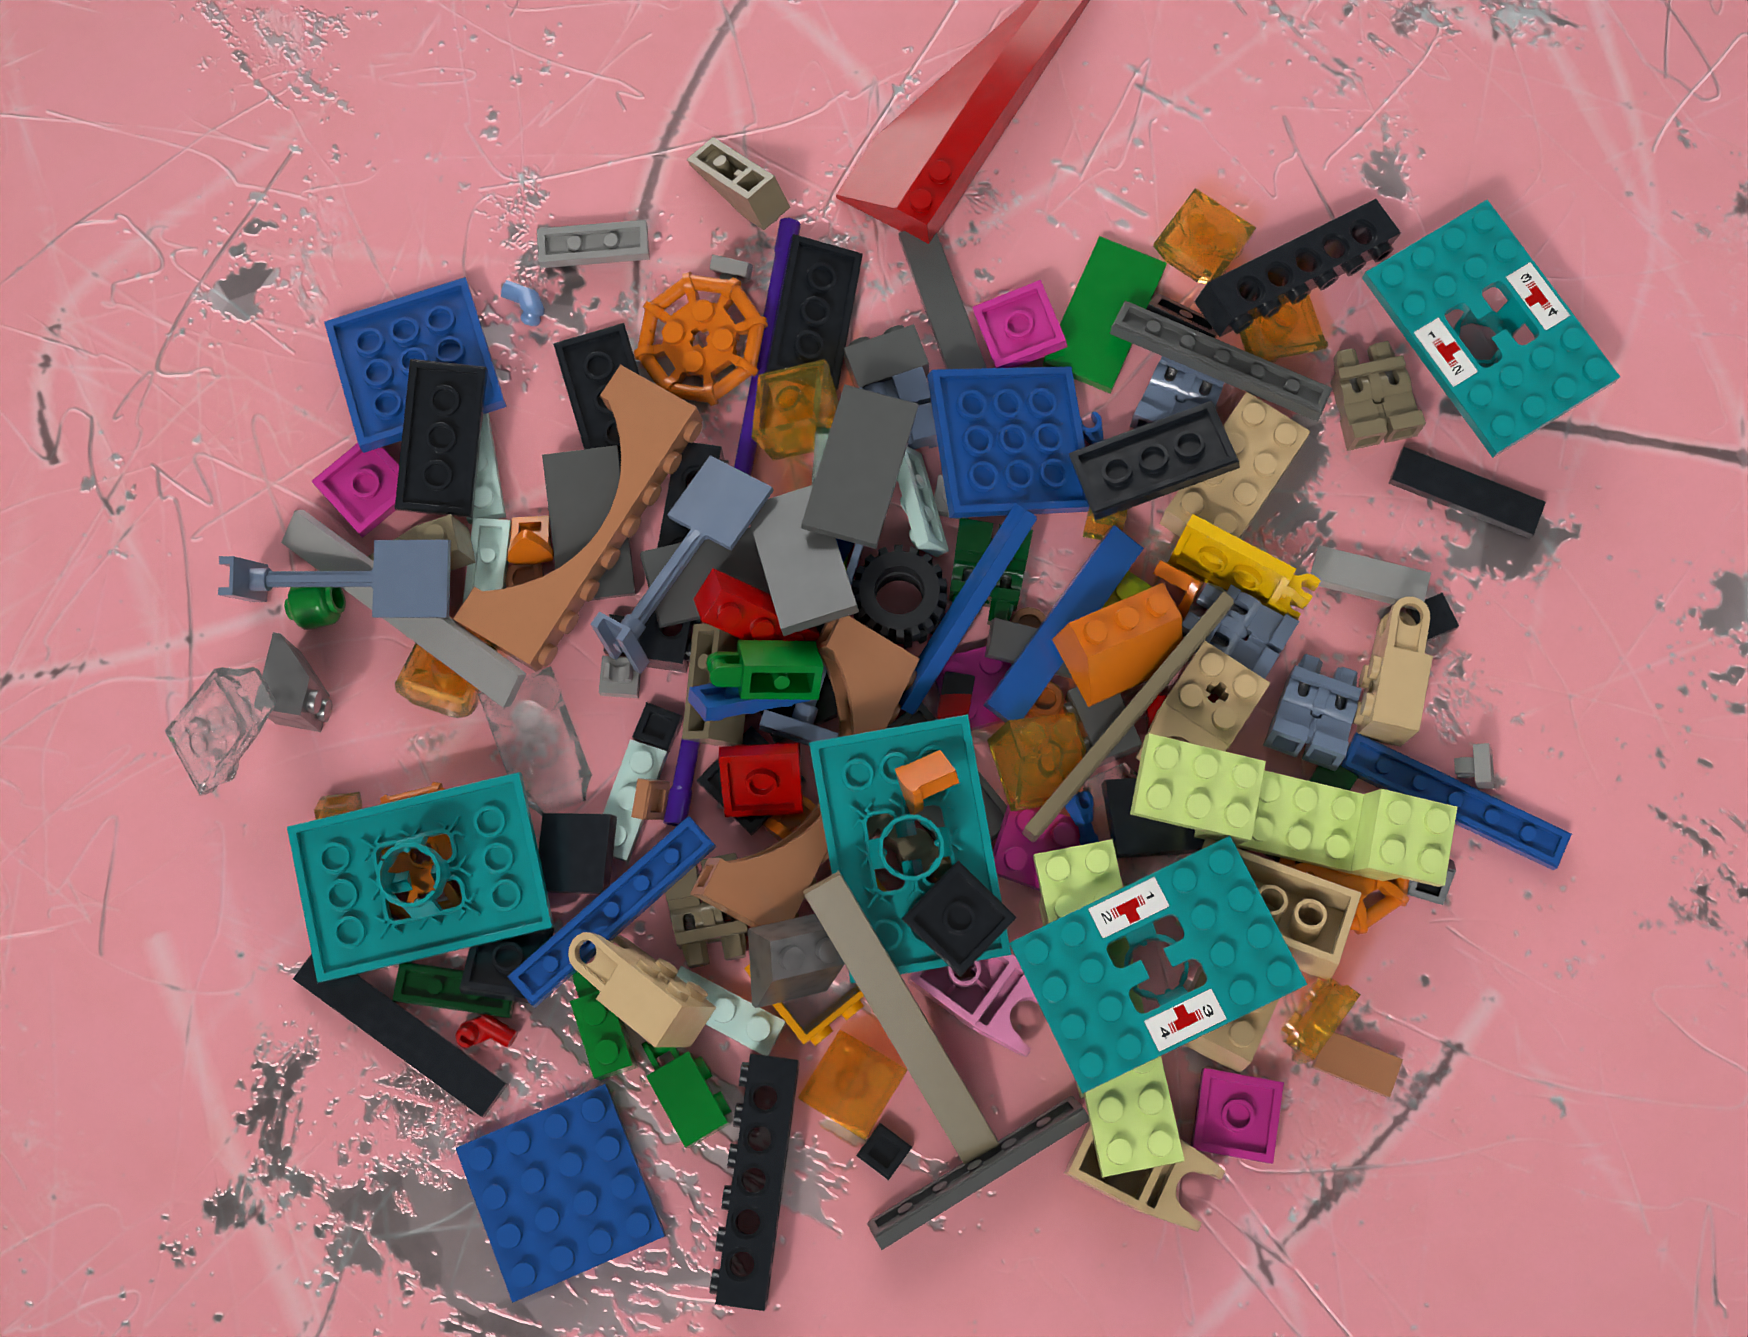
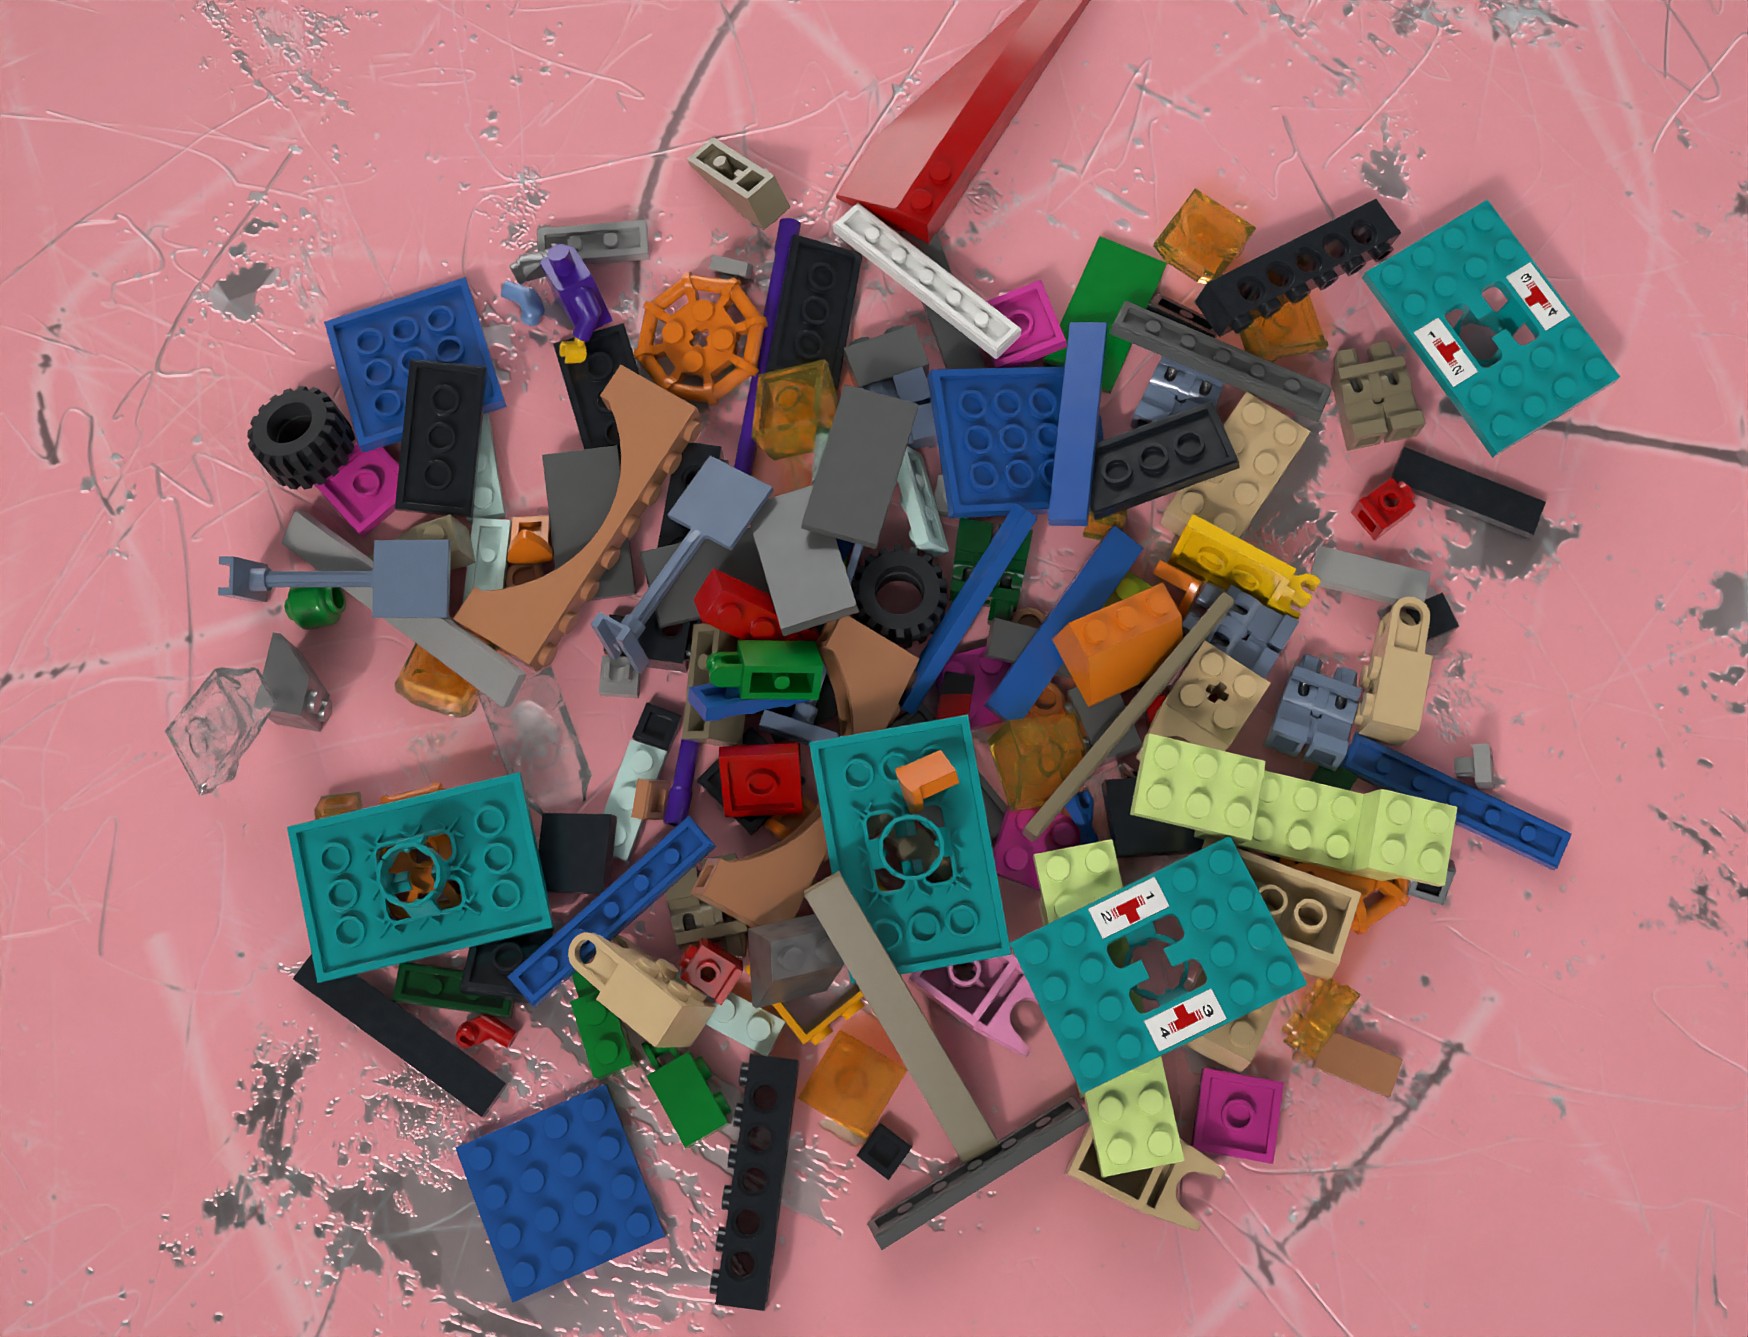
black tile [901,860,1017,977] -> none
none -> black tyre [247,386,355,490]
none -> dark purple torso [509,243,613,363]
none -> red brick [678,937,743,1006]
none -> white tile [833,203,1022,359]
none -> blue tile [1048,322,1108,526]
none -> red brick [1350,477,1416,541]

